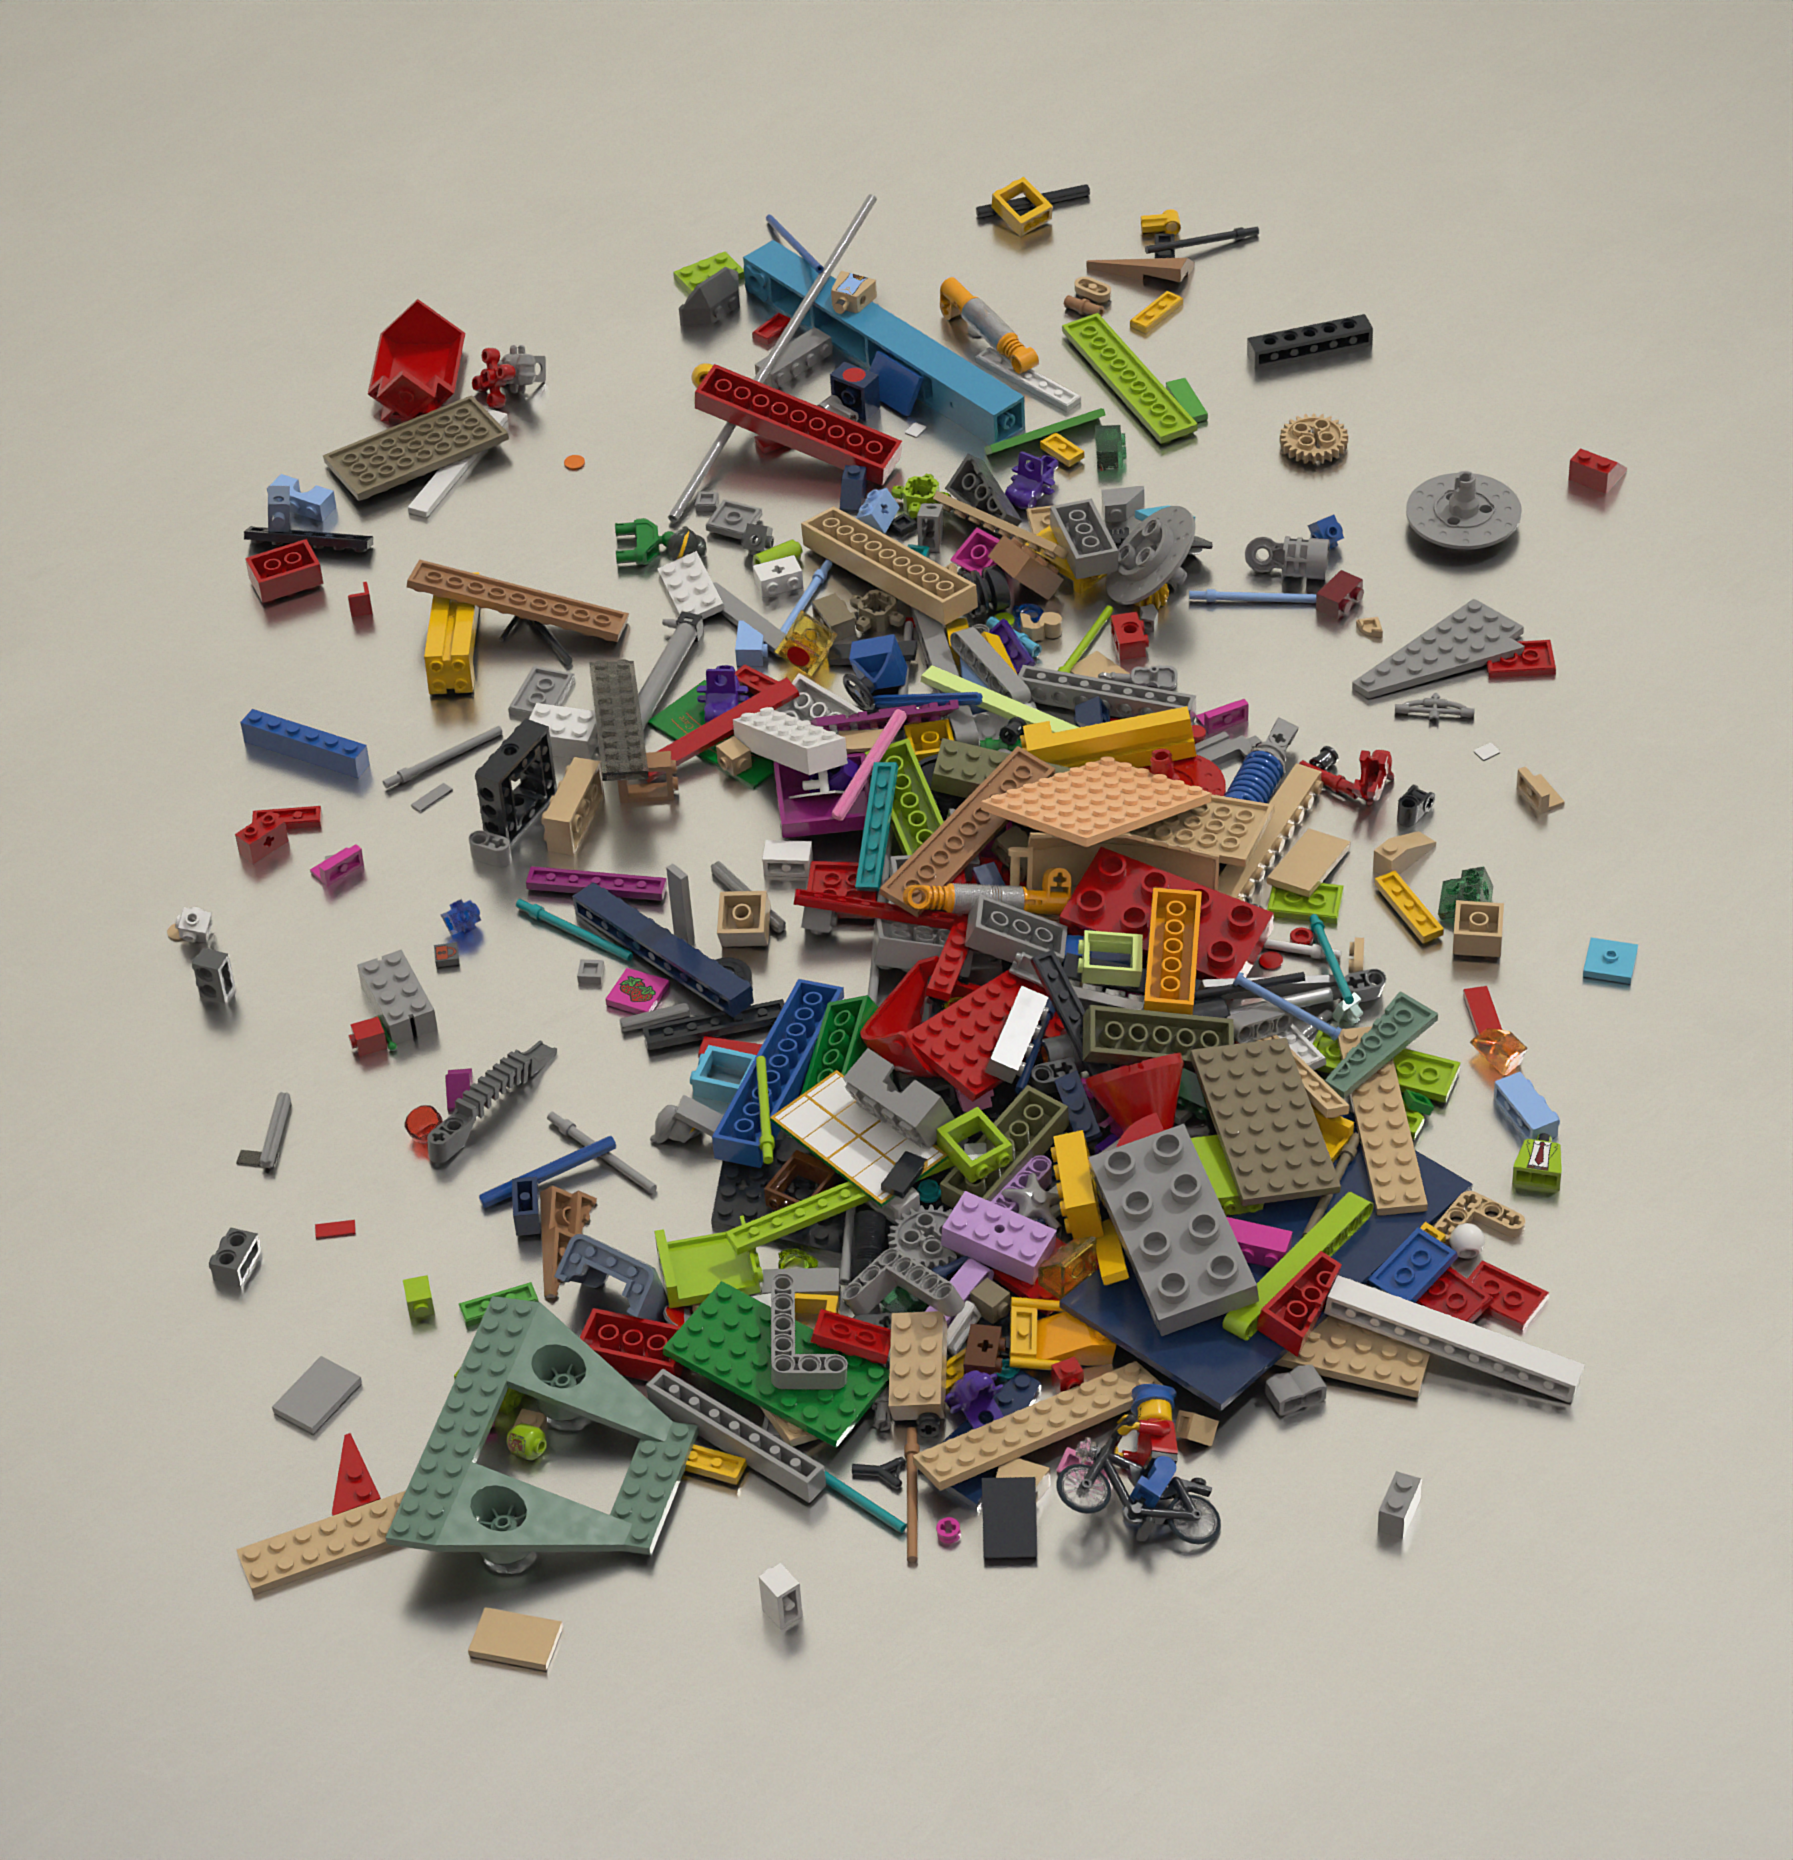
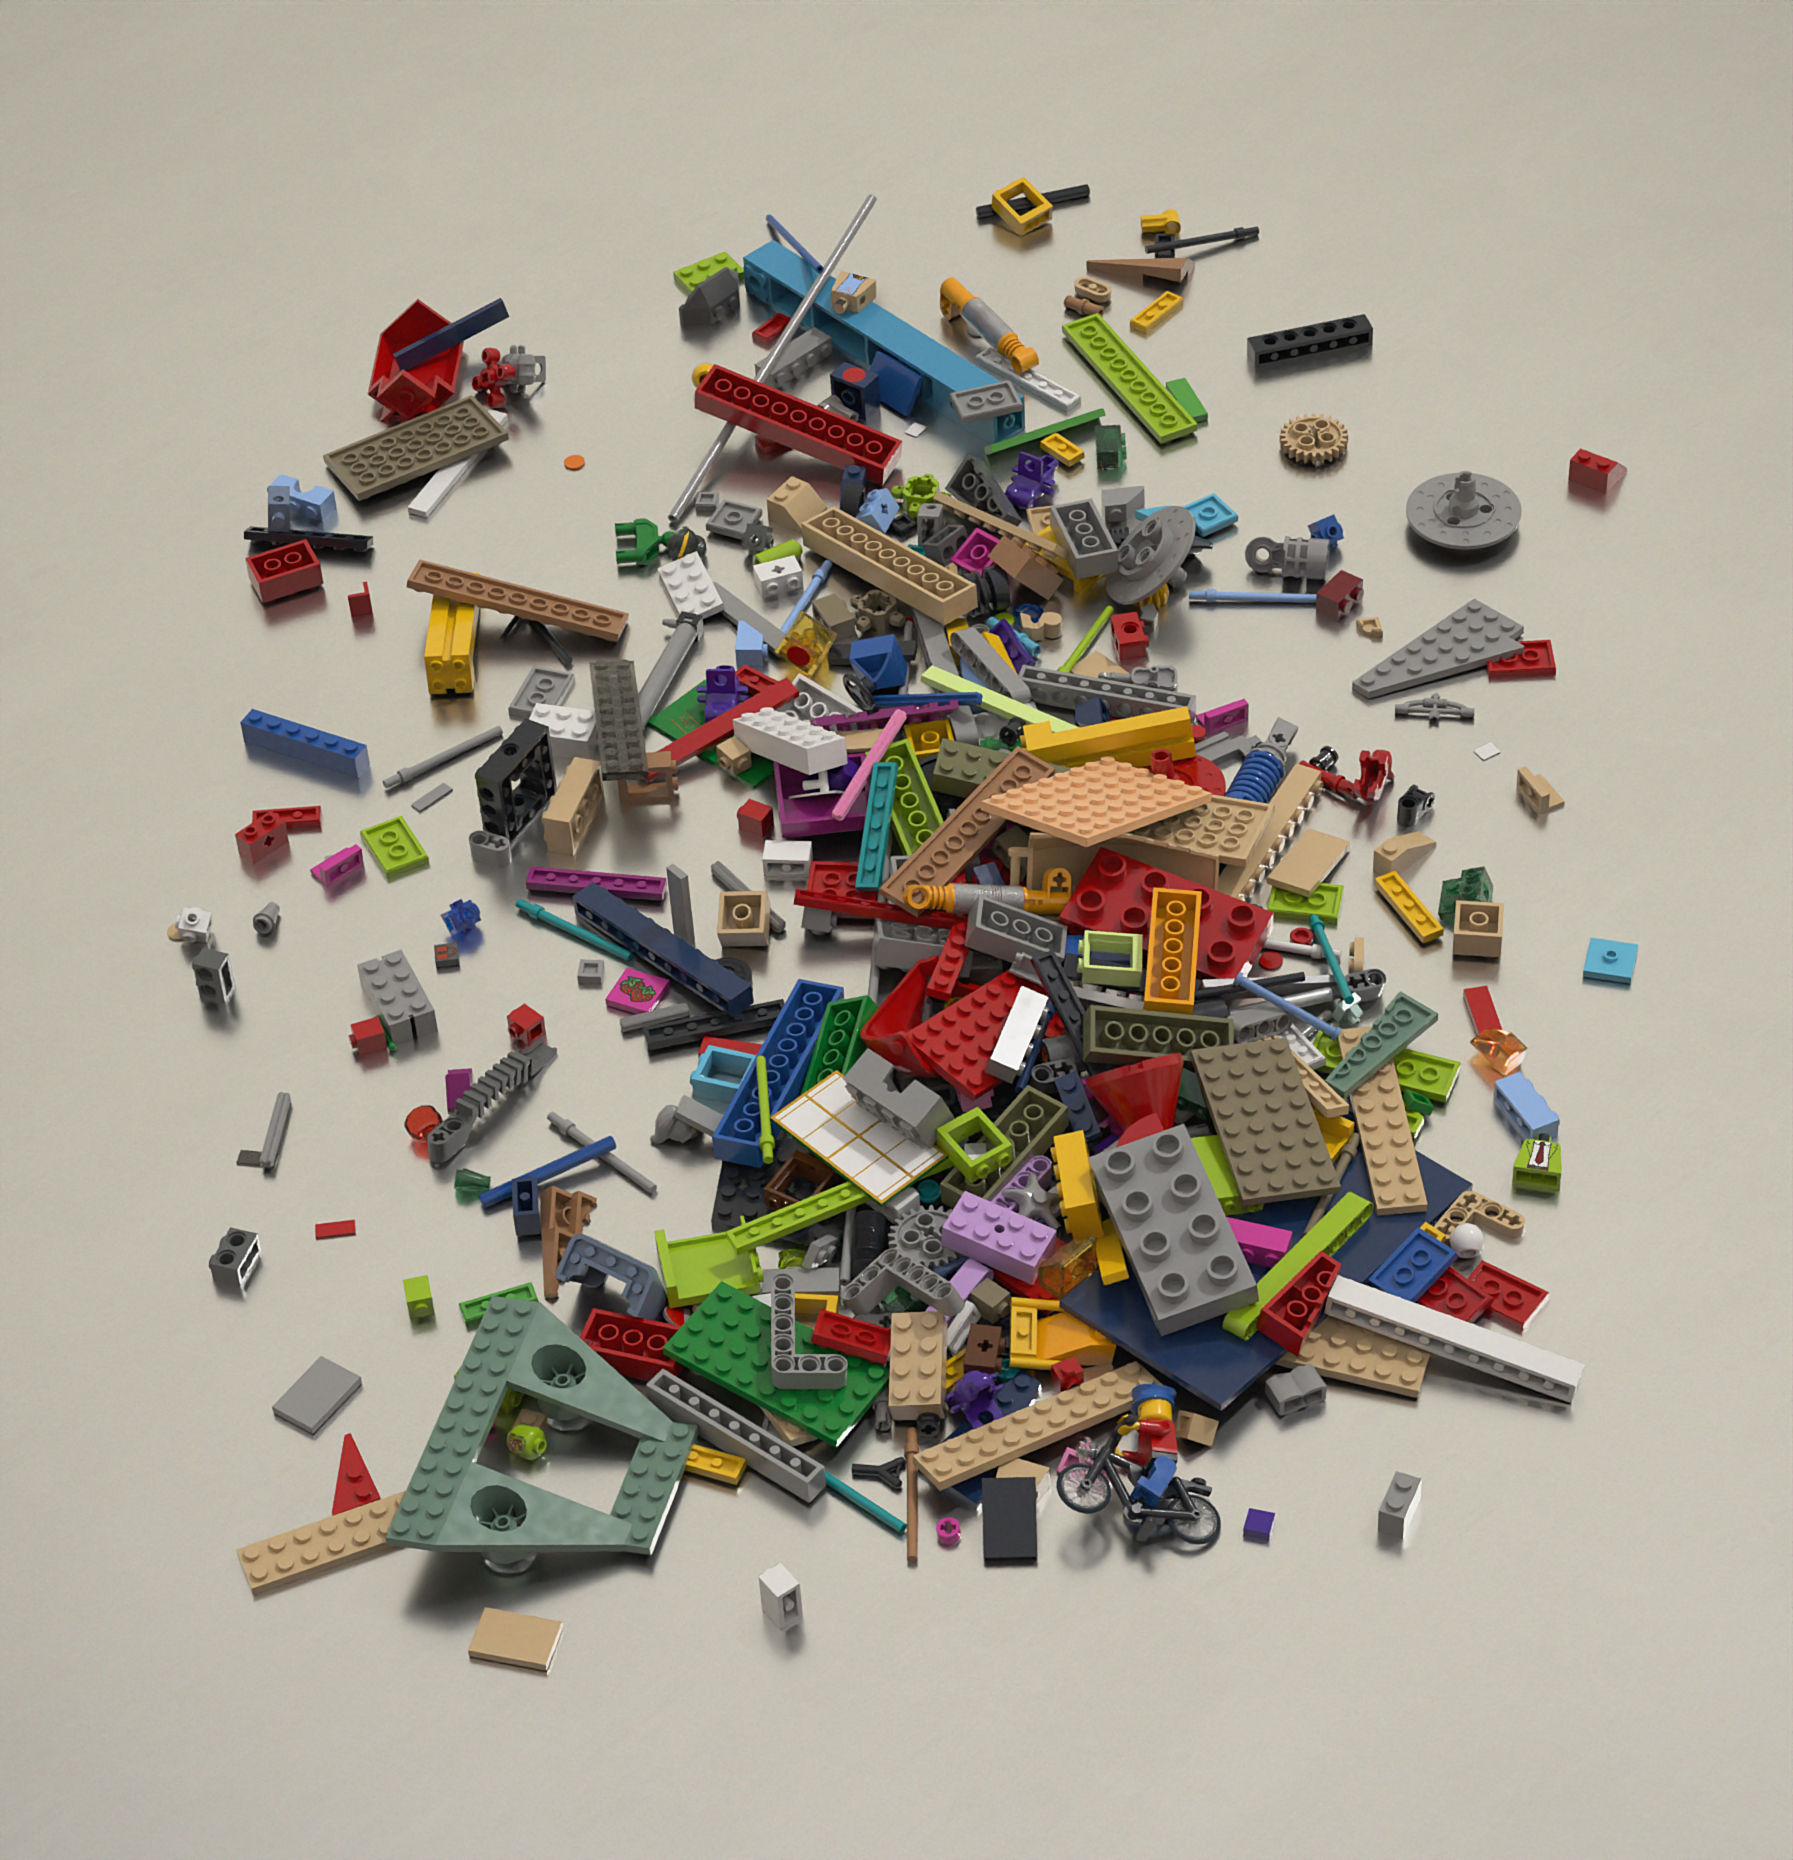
black tile [881,1151,928,1199] -> none
none -> light grey cone [253,902,280,934]
none -> lime tile [360,815,429,878]
none -> dark blue tile [393,298,509,371]
none -> clear green cone [454,1168,491,1192]
none -> red brick [507,1003,546,1046]
none -> red brick [737,799,774,838]
none -> tan slope [767,476,827,533]
none -> light grey plate [802,1234,838,1269]
none -> black tyre [840,483,865,518]
none -> dark grey brick [922,524,968,567]
none -> light grey tile [950,380,1023,424]
none -> medium azure plate [1183,493,1238,537]
none -> dark purple tile [1243,1508,1275,1540]

